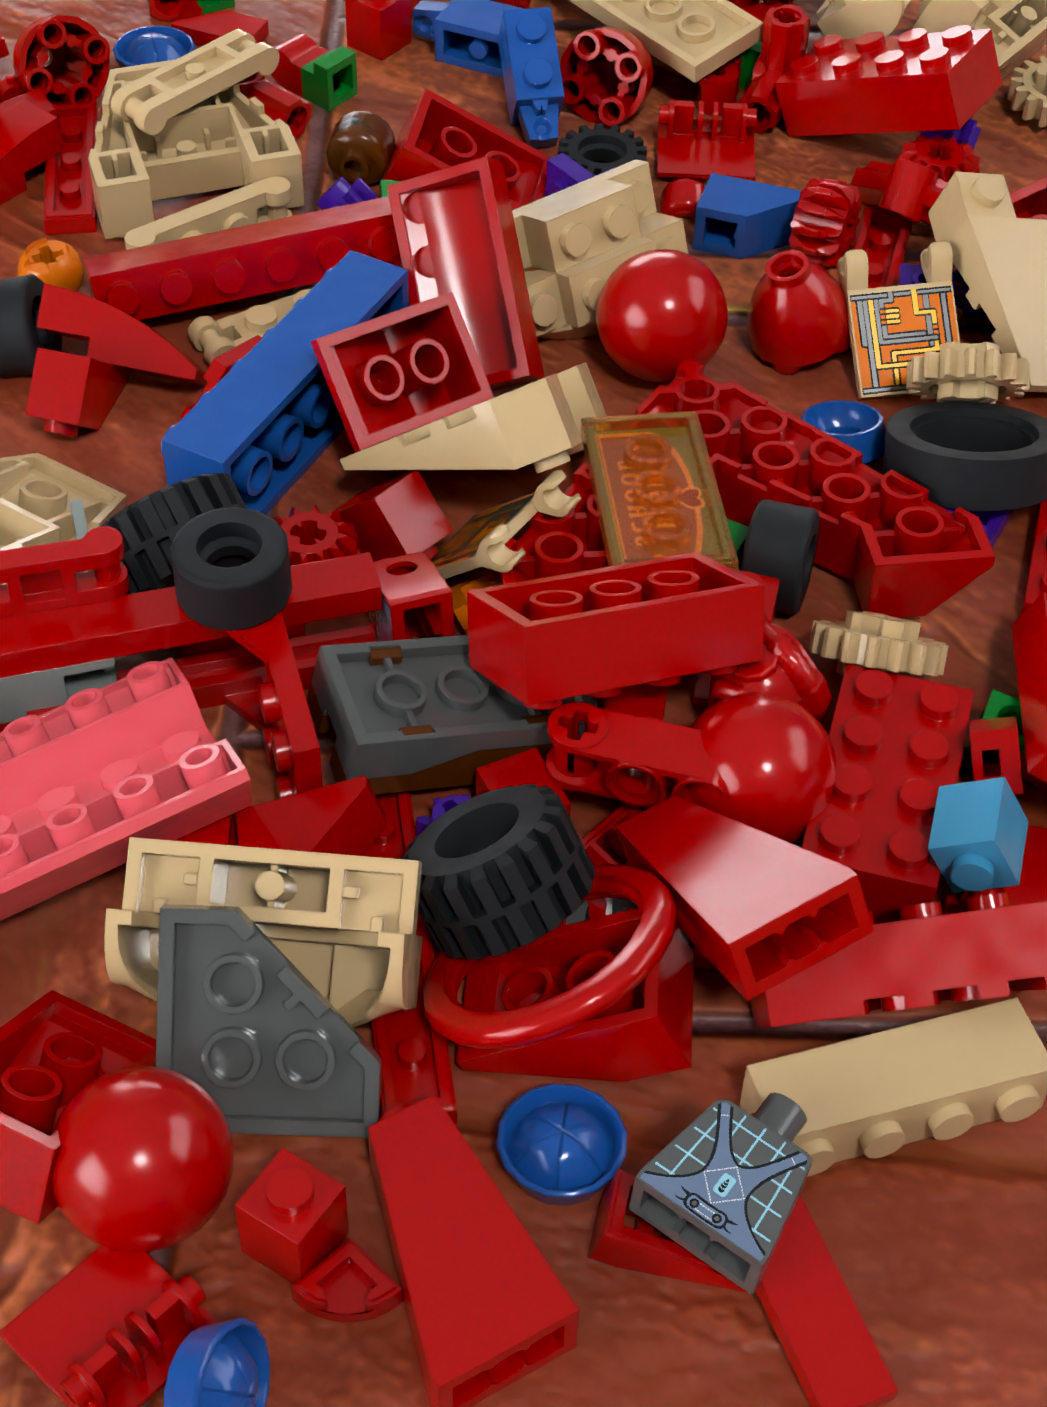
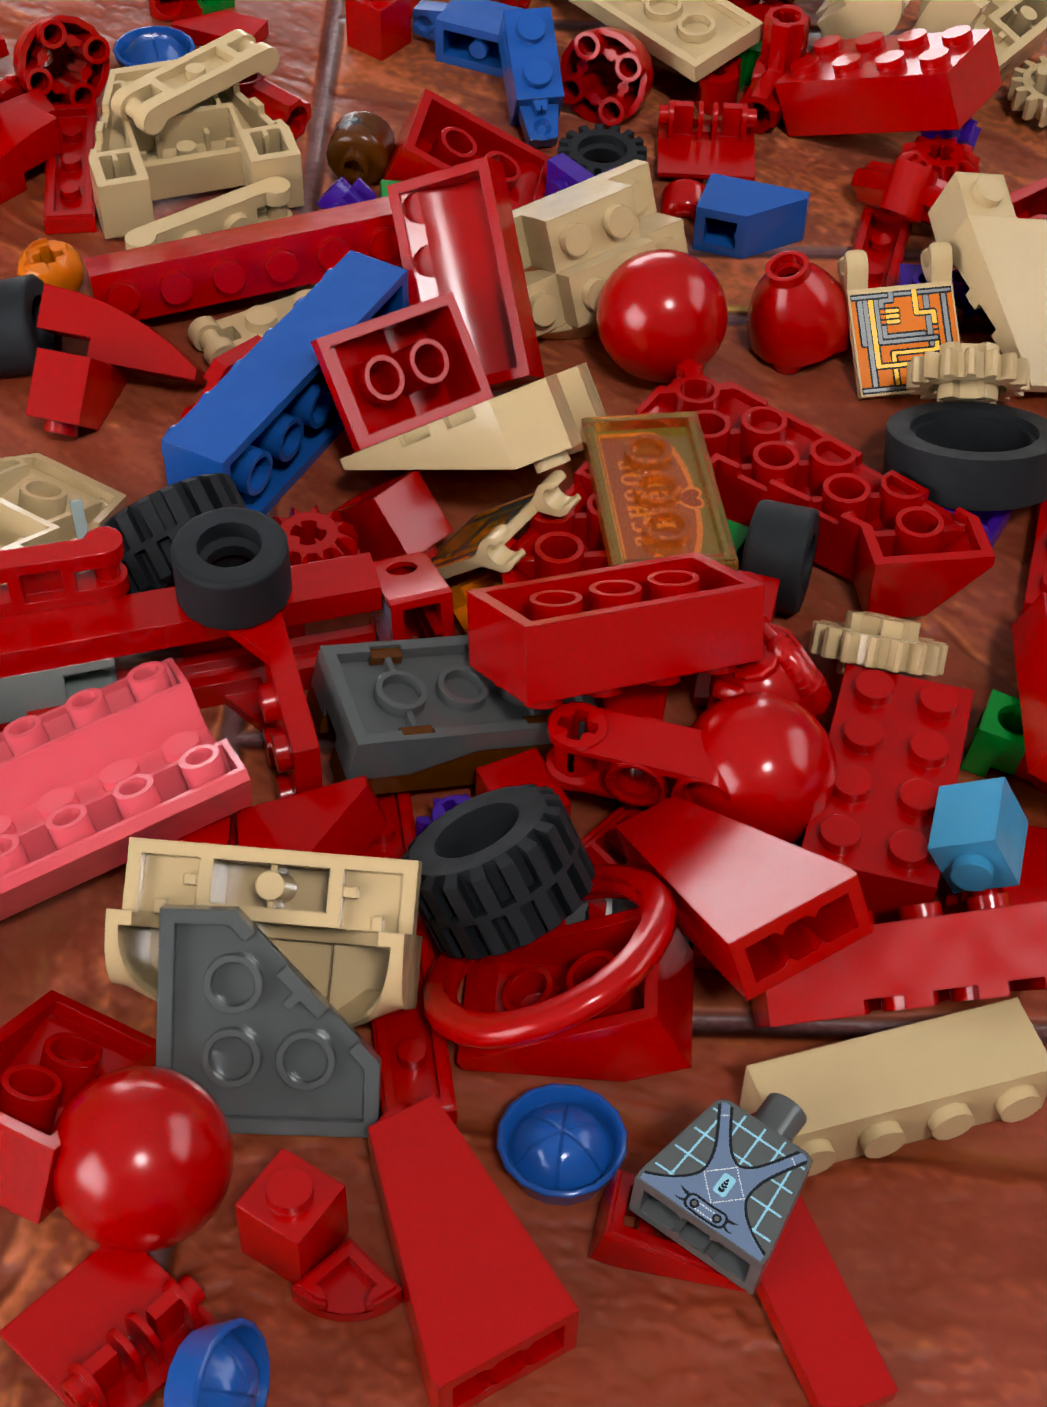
green leg [271,33,358,111] -> none
red gear [789,178,862,267] -> none
blue hat [801,400,886,464] -> none
red piece [969,716,1023,795] -> none

